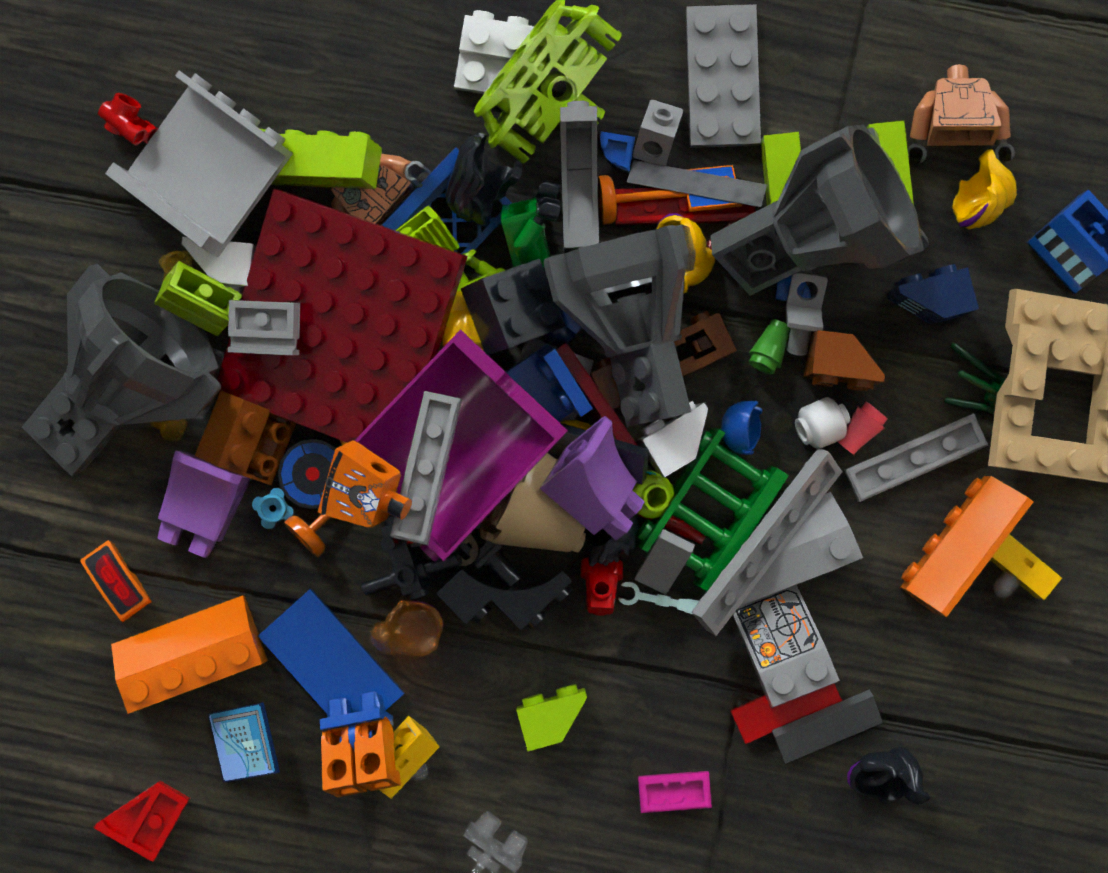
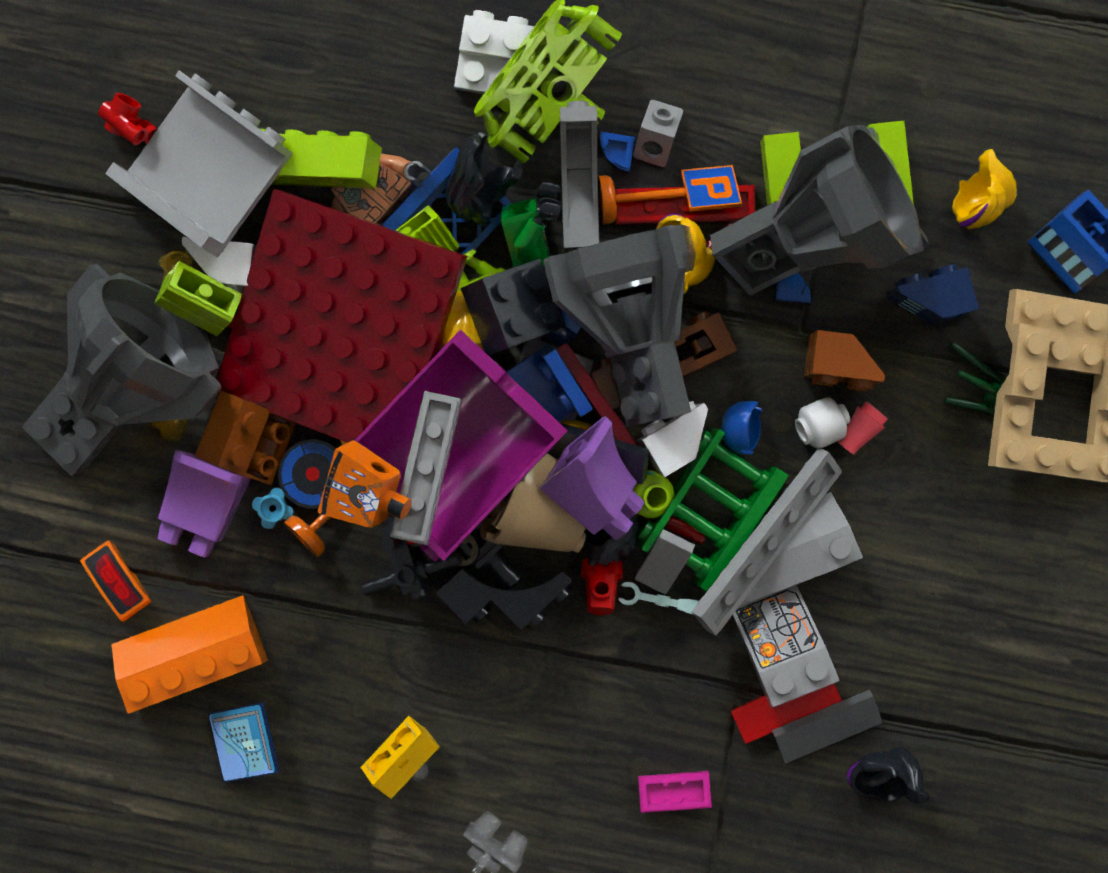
red wing [94,781,191,862] -> none
light grey plate [228,300,300,355] -> none
blue tile [258,588,405,714] -> none
orange hips [320,692,401,797] -> none
clear orange hair [370,600,444,657] -> none
lime slope [516,684,587,751] -> none
flat silver sticker [627,160,767,207] -> none
light grey plate [686,4,761,148] -> none
bright green cone [749,319,791,374] -> none
light grey bracket [785,271,828,356] -> none
light grey tile [844,414,988,502] -> none
orange slope [900,476,1034,617] -> none
nougat torso [907,64,1015,164] -> none
yellow piece [990,534,1062,600] -> none

